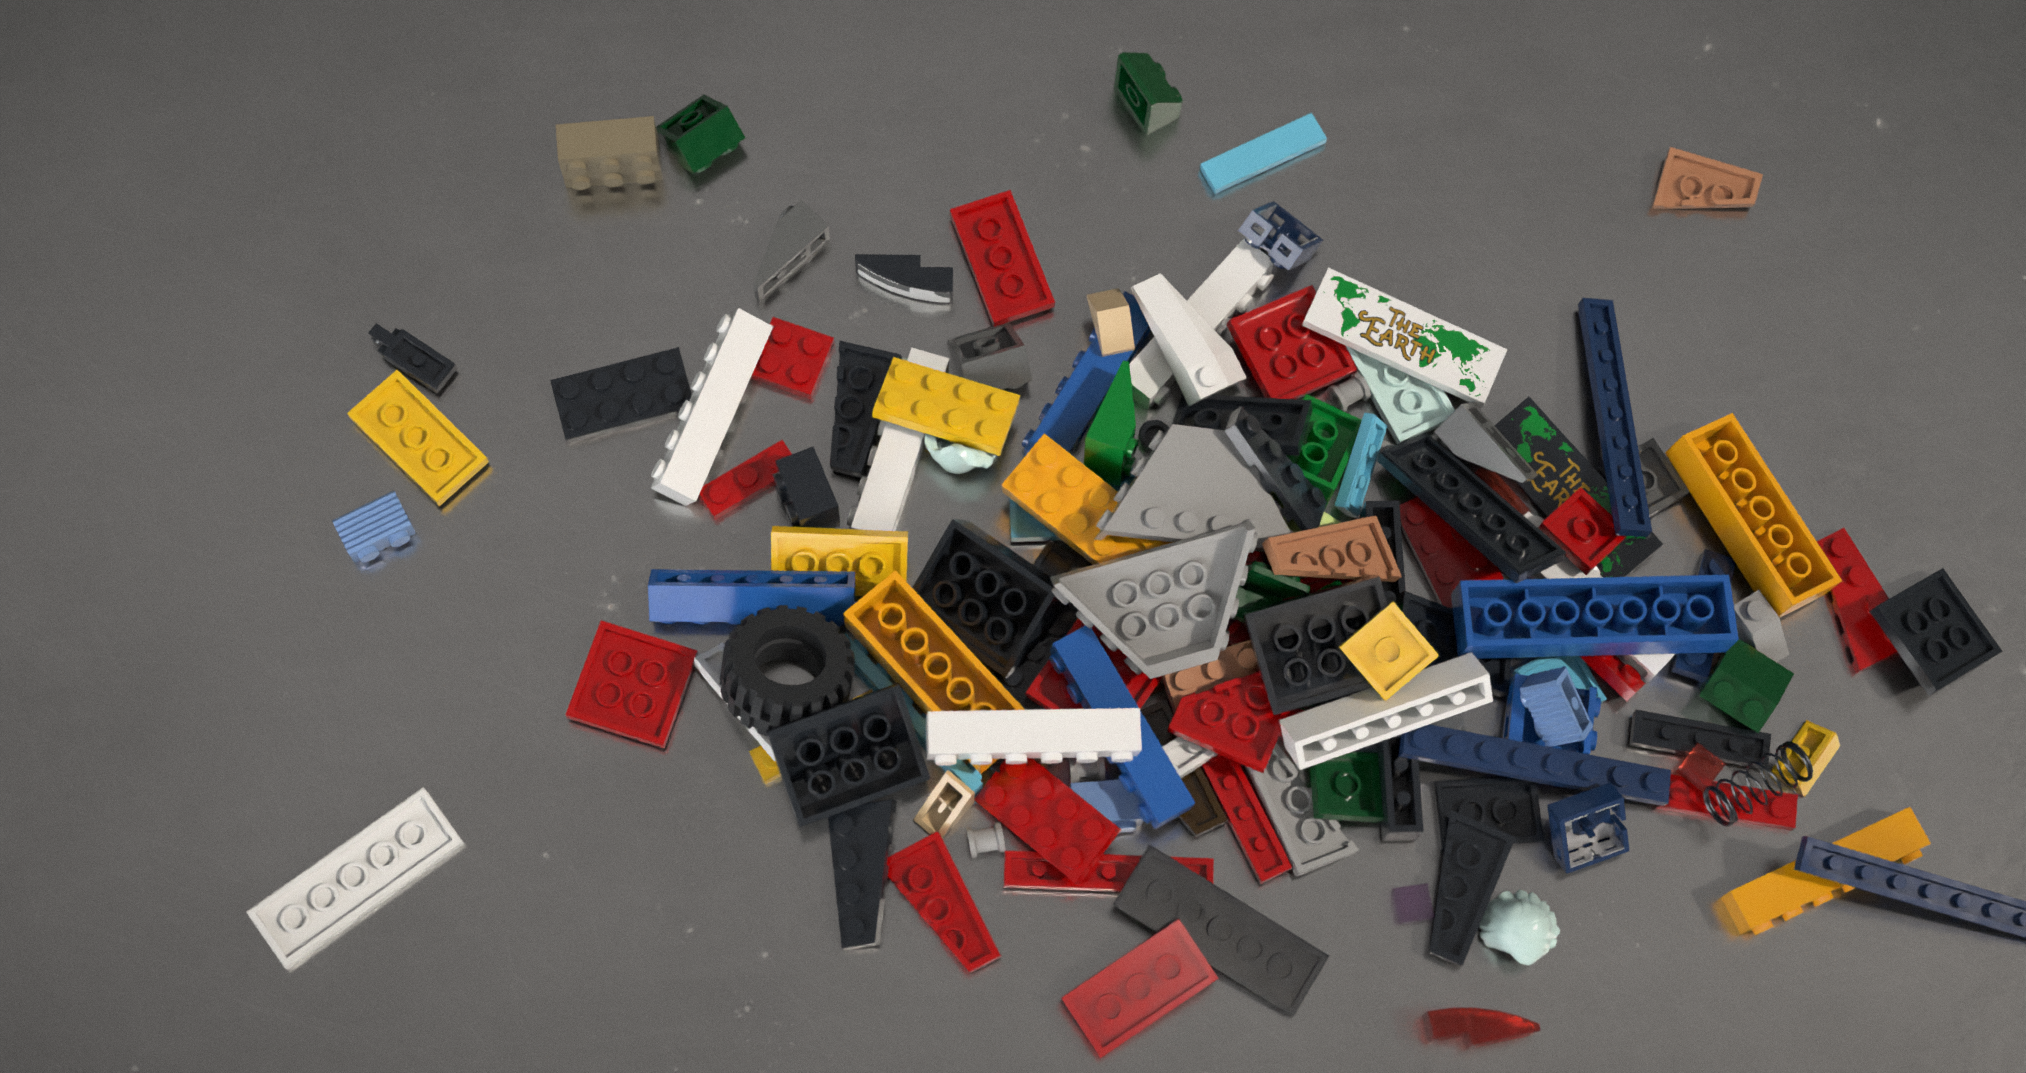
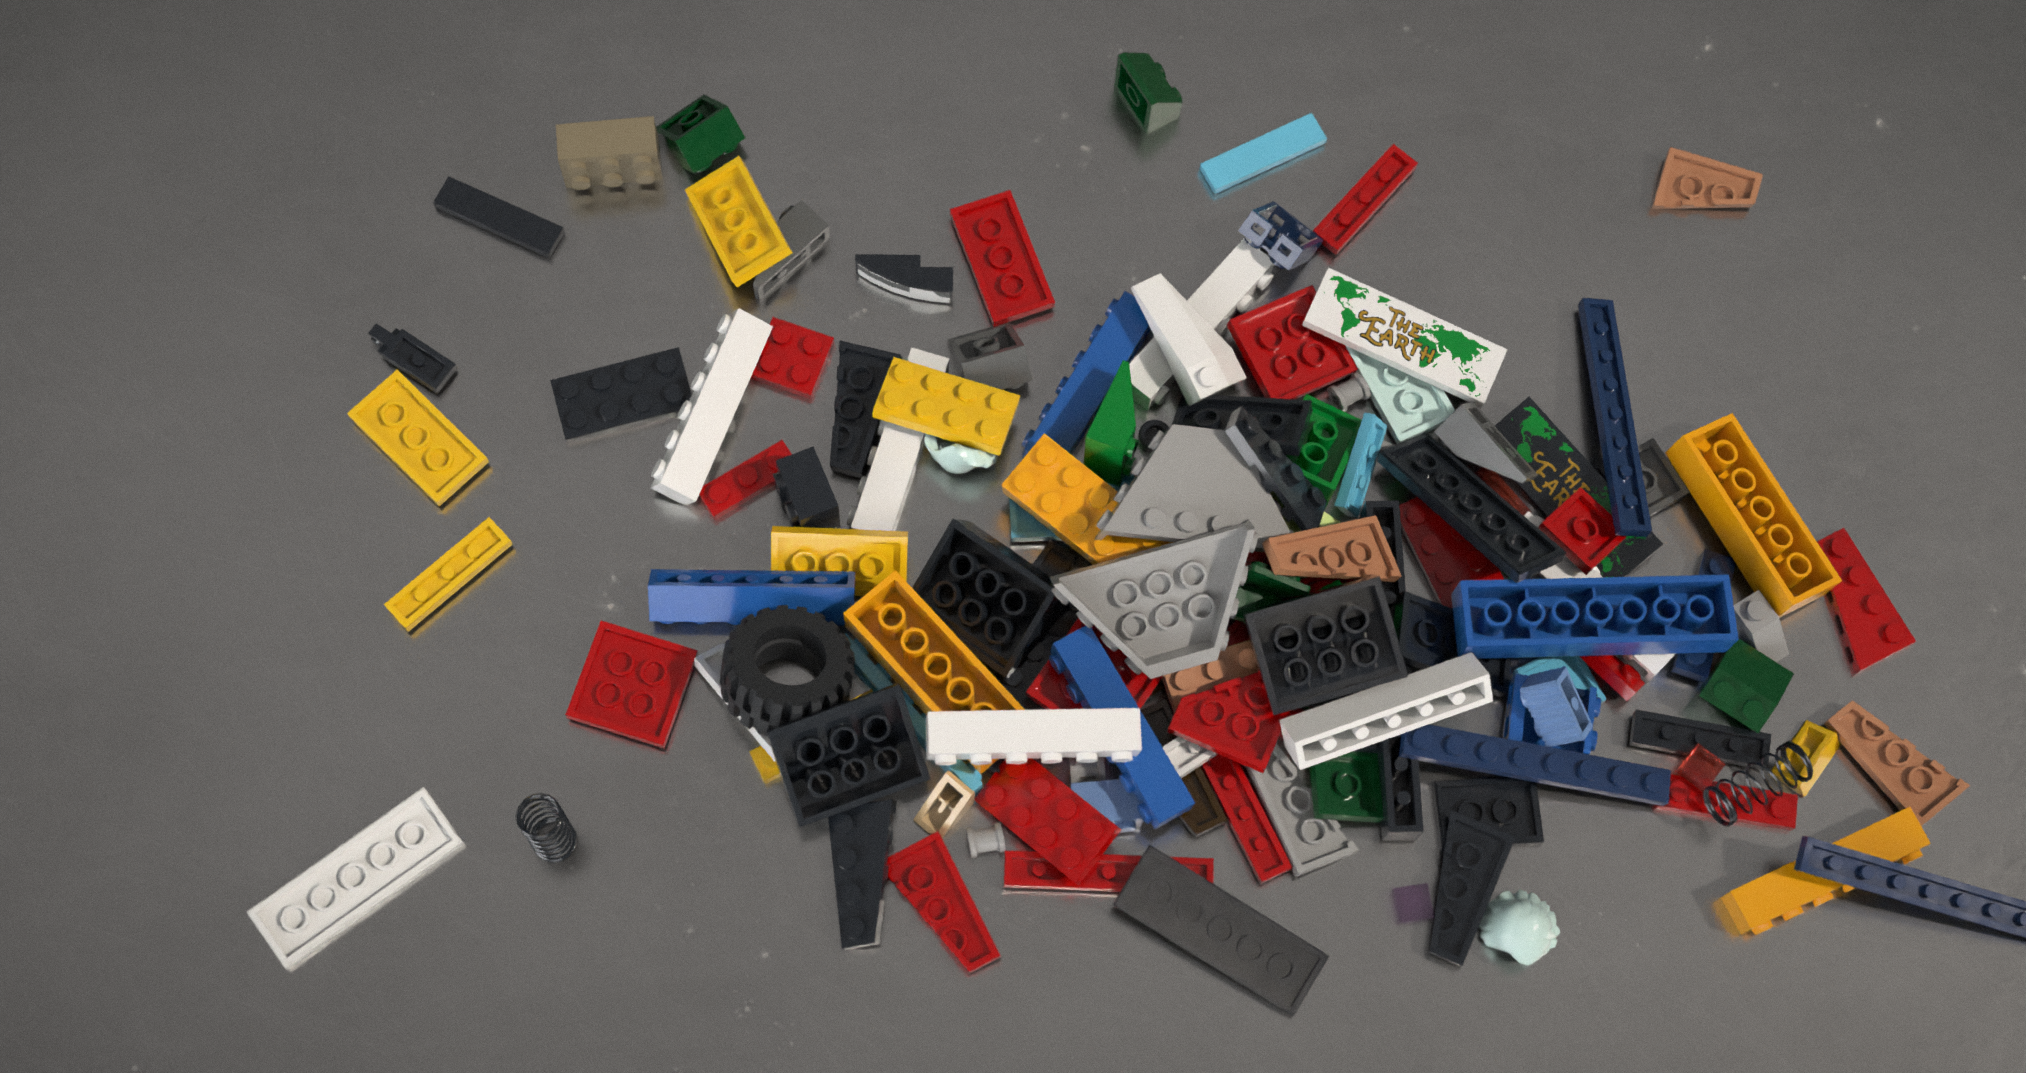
medium blue brick [332,491,416,563] -> none
red plate [1061,918,1219,1058] -> none
tan slope [1087,288,1135,357] -> none
yellow plate [1339,602,1439,701] -> none
clear red slope [1421,1008,1541,1050] -> none
dark blue piece [1547,782,1630,874] -> none
black plate [1870,568,2003,696] -> none
none -> yellow plate [384,517,513,632]
none -> black tile [433,176,565,259]
none -> black piece [516,793,577,862]
none -> yellow plate [685,156,793,287]
none -> red plate [1313,144,1418,255]
none -> nougat wing [1823,700,1971,826]

